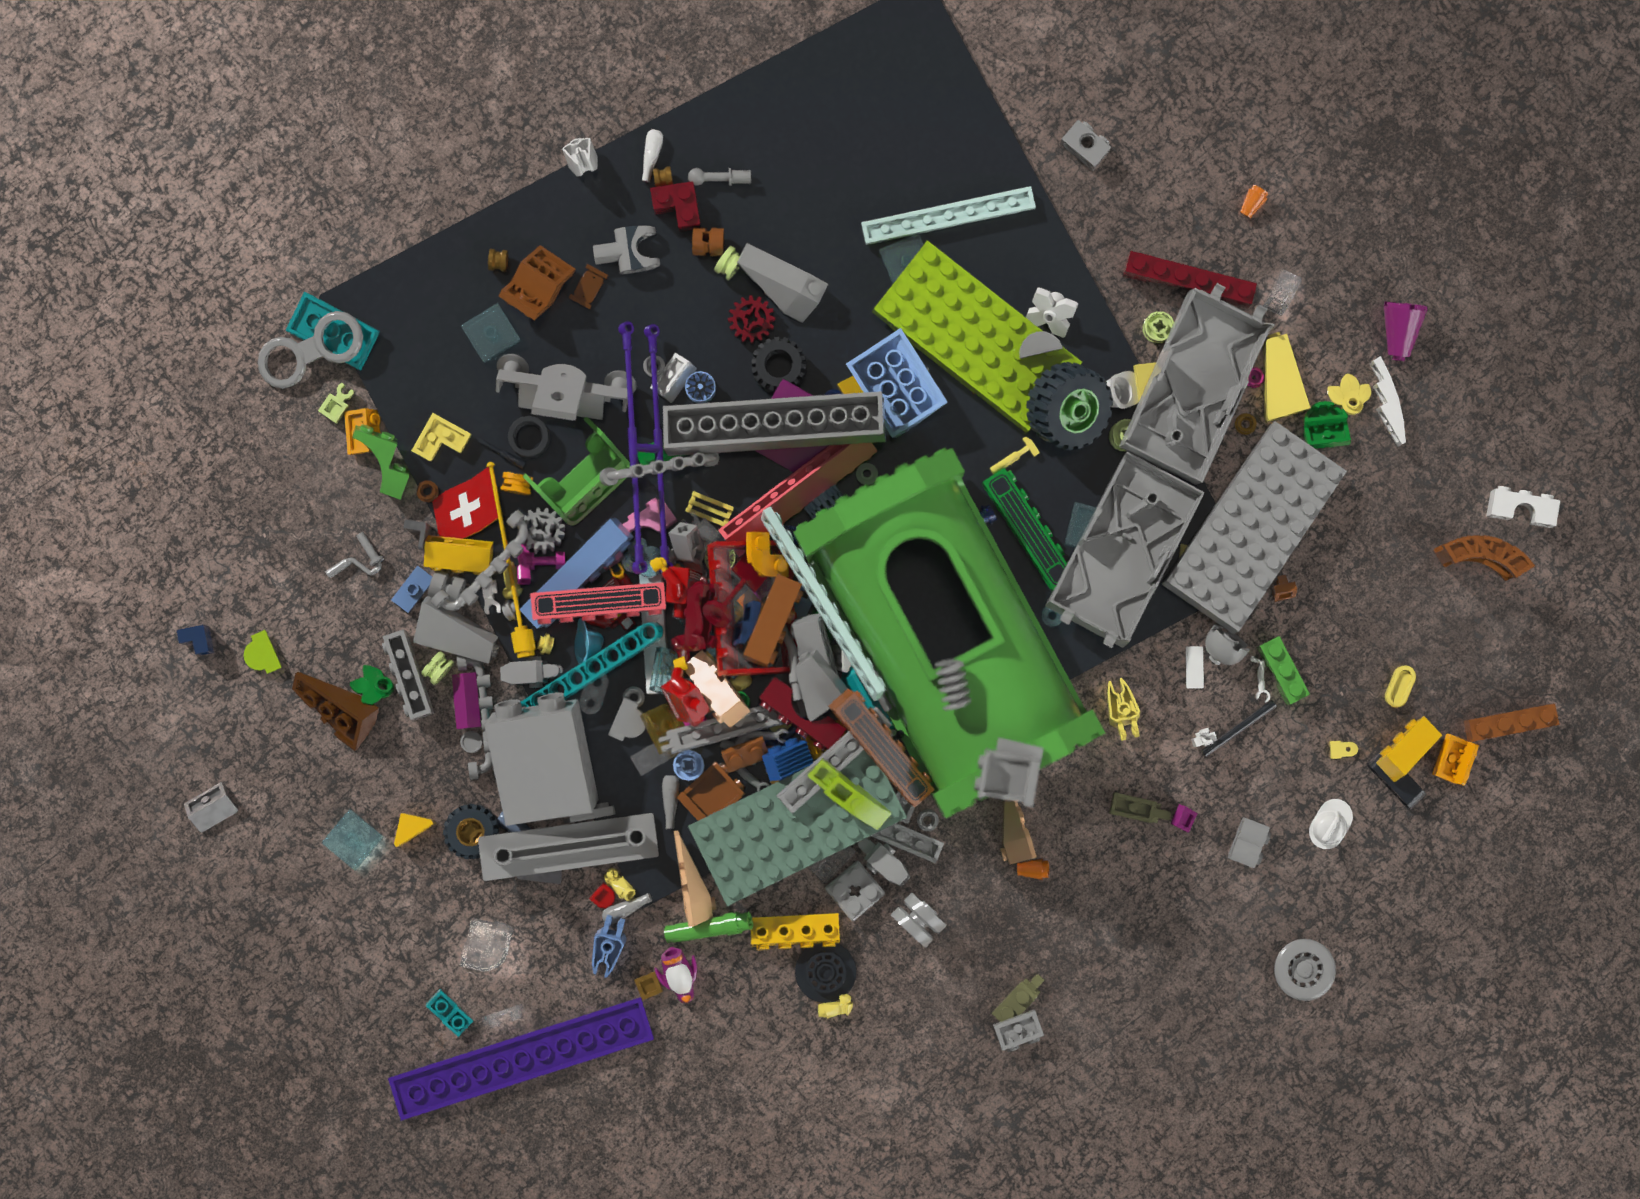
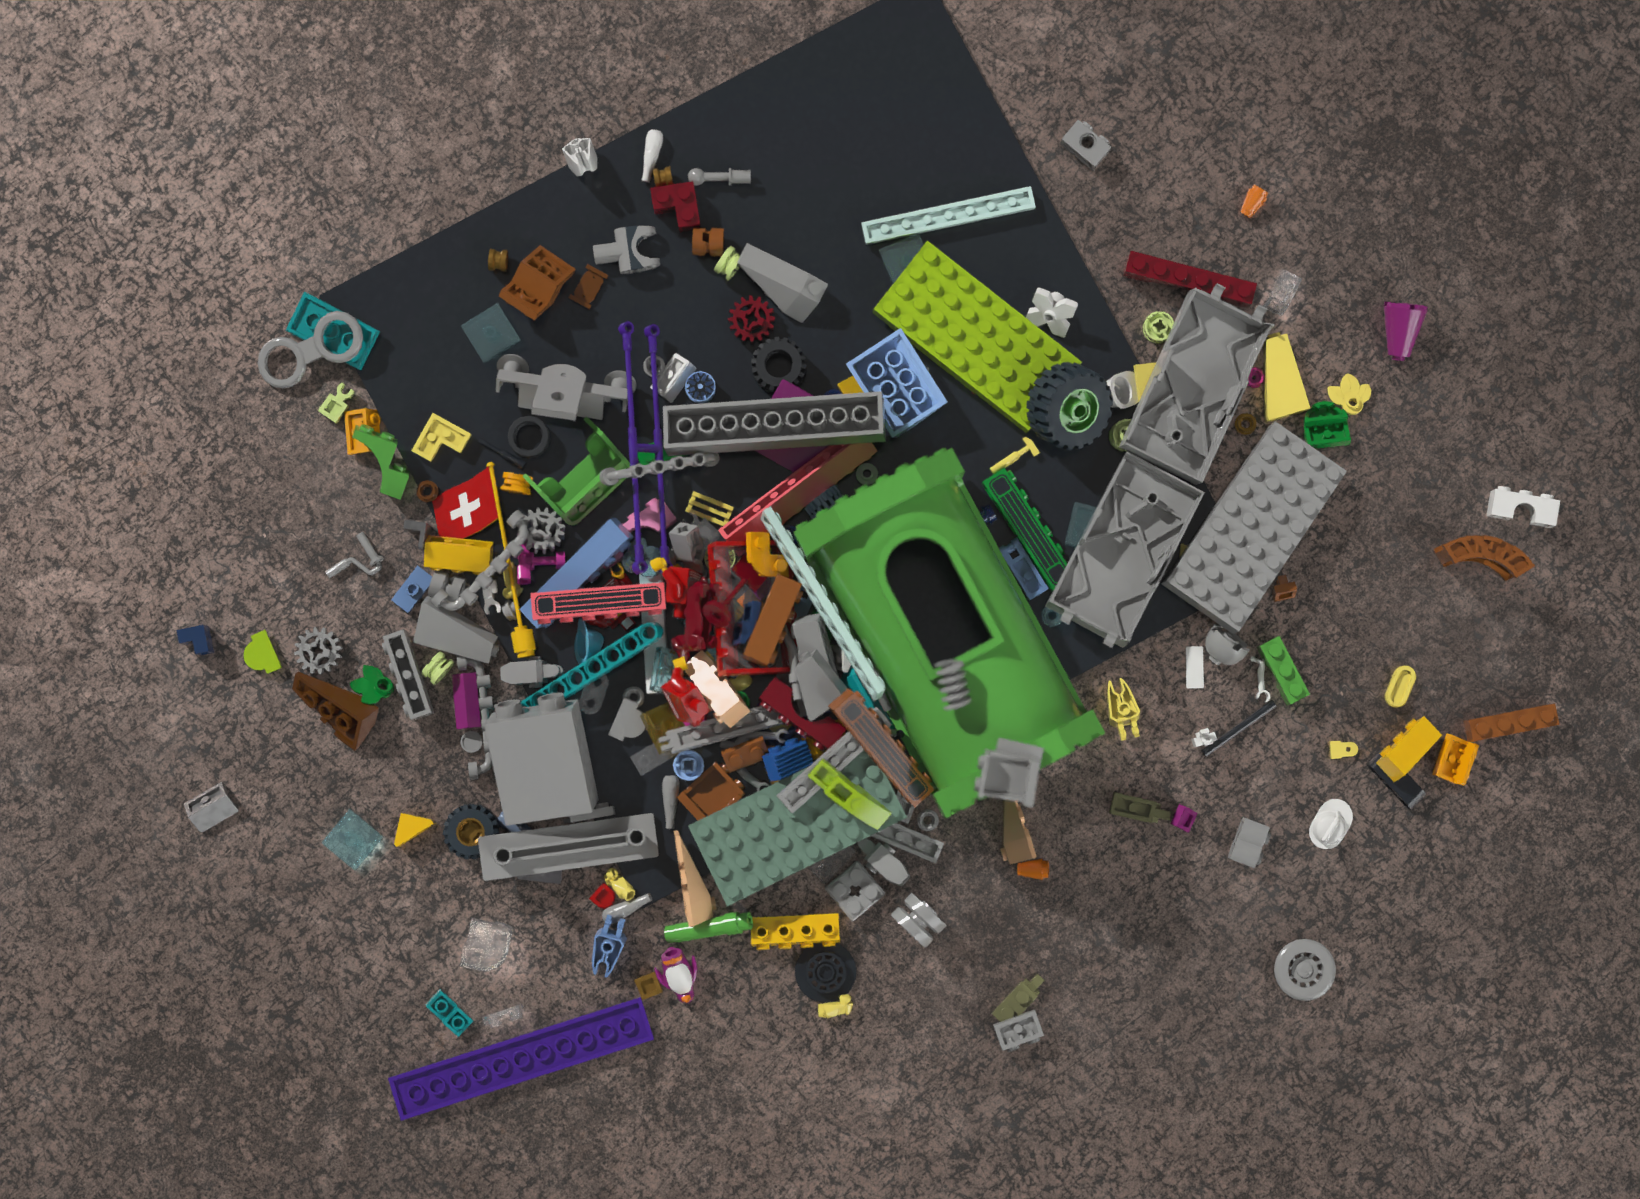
light yellow plate [537,633,554,655] -> none
light grey tile [1019,331,1063,359] -> none
white slope [1369,356,1406,447] -> none
none -> light grey gear [294,627,343,674]
none -> medium blue plate [999,537,1048,601]

